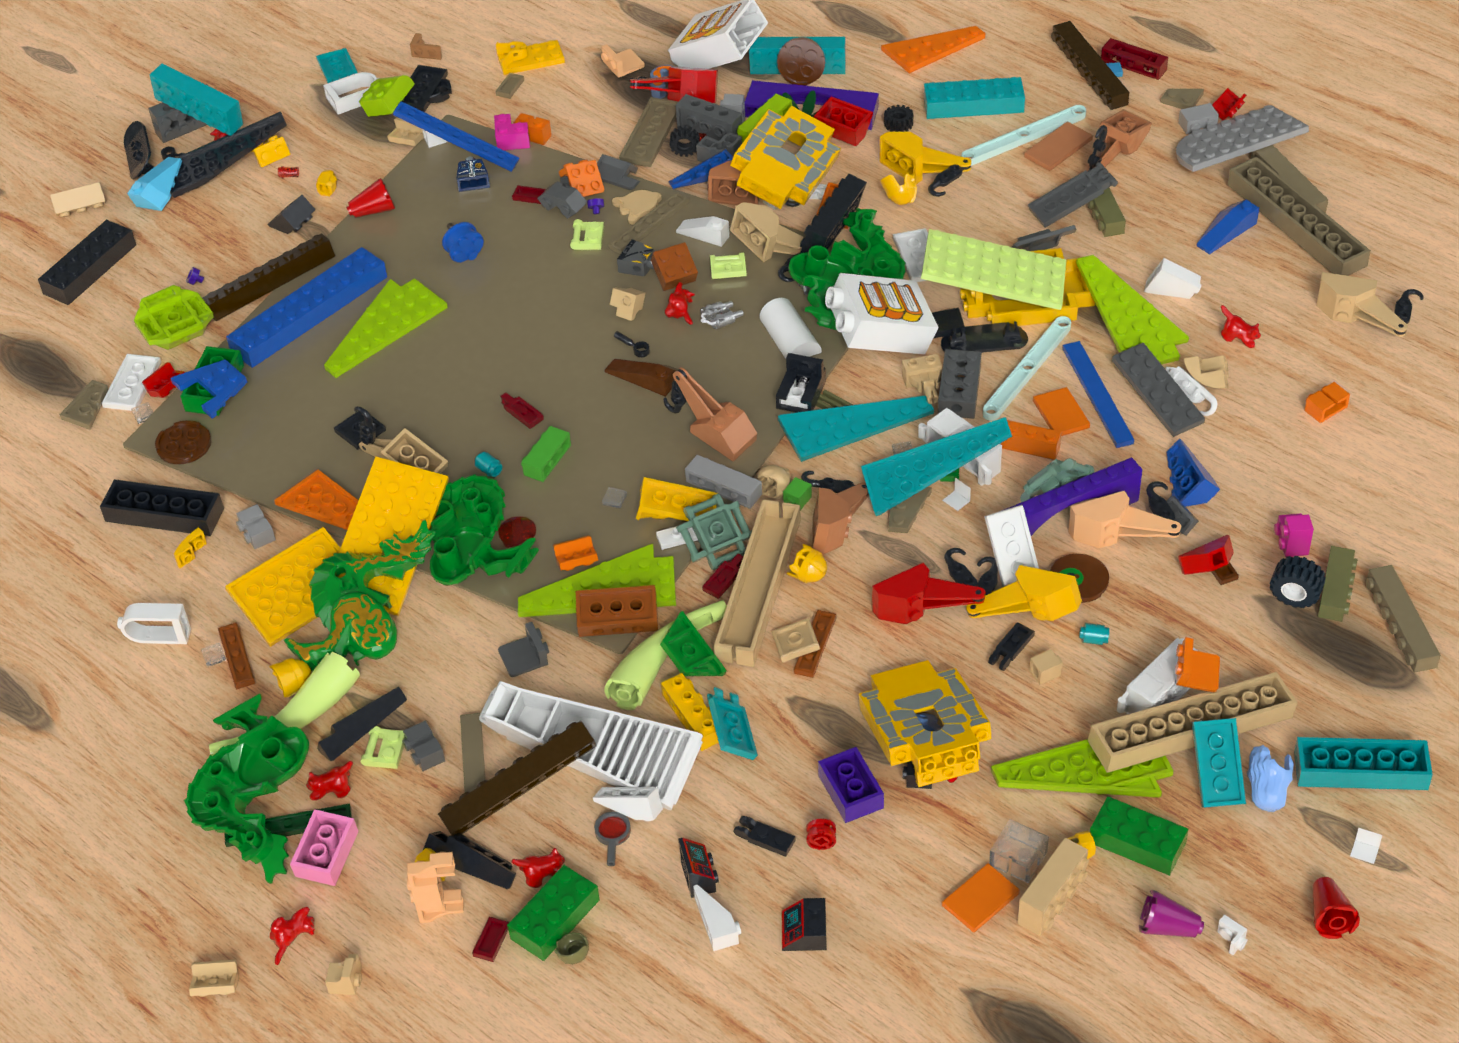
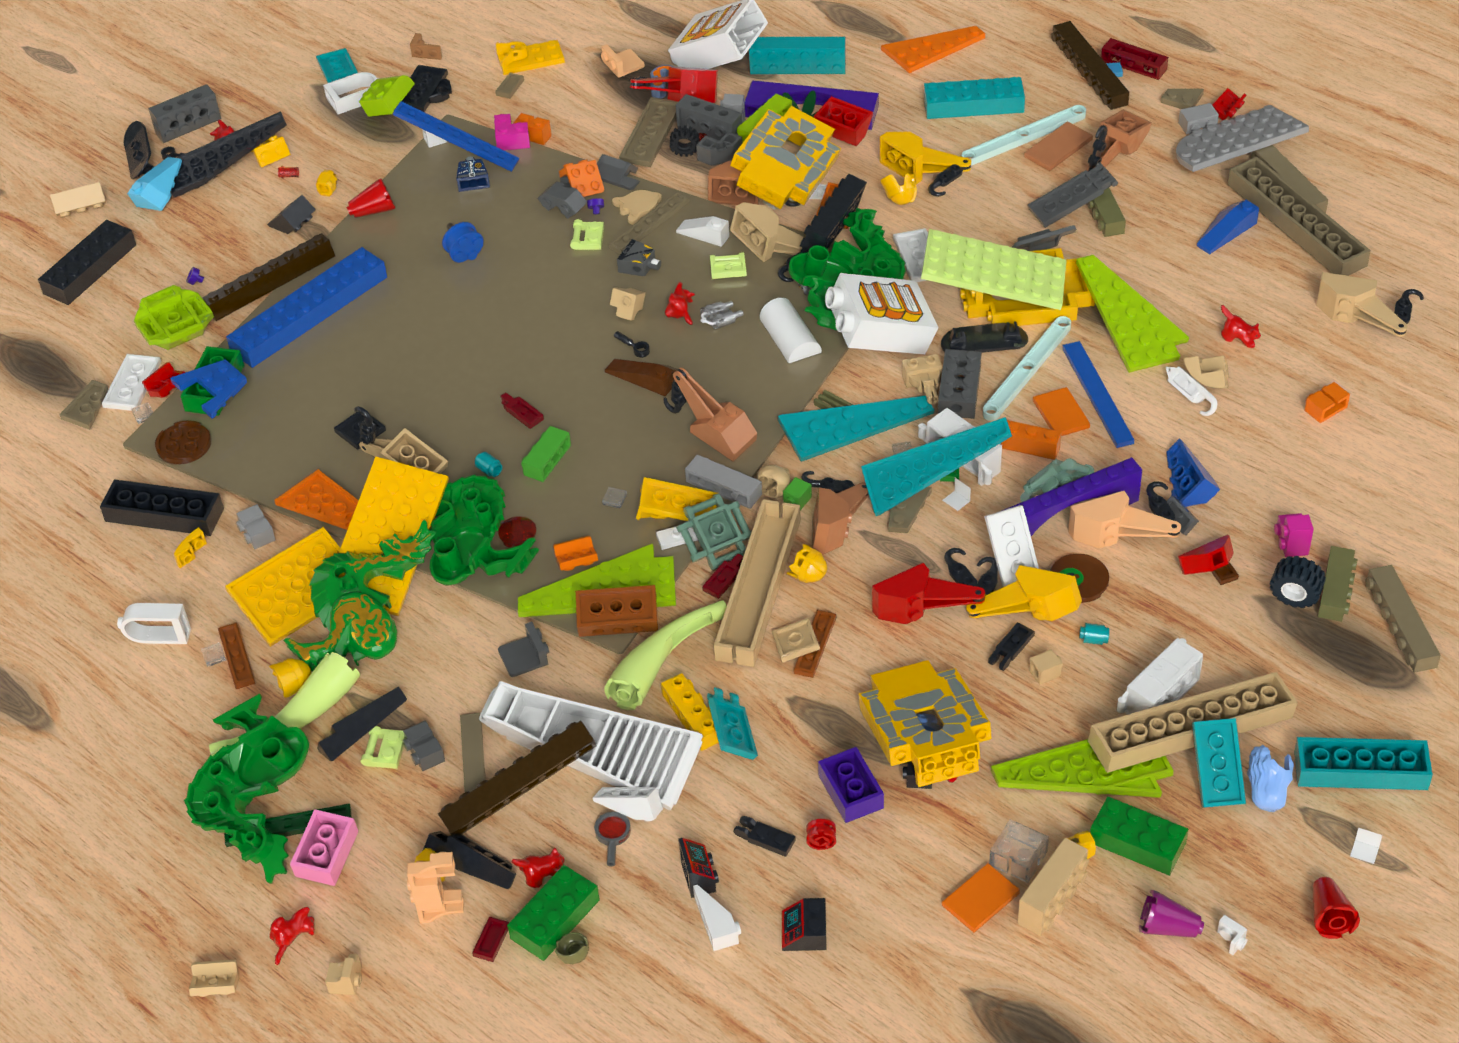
teal brick [149,63,243,136] -> none
red animal [306,761,353,801] -> none
lime wing [324,278,448,378] -> none
tan bracket [387,118,424,146] -> none
dark red tile [512,185,546,204] -> none
dark orange brick [651,242,698,291] -> none
green wing [660,611,727,676] -> none
blue wedge [668,149,733,189] -> none
black brick [776,353,826,413] -> none
reddish brown tile [777,37,825,86] -> none
black tyre [884,105,914,132] -> none
black tile [932,308,965,338] -> none
dark grey plate [1112,343,1205,437] -> none
white slope [1144,258,1201,299] -> none
orange bracket [1175,637,1220,693] -> none

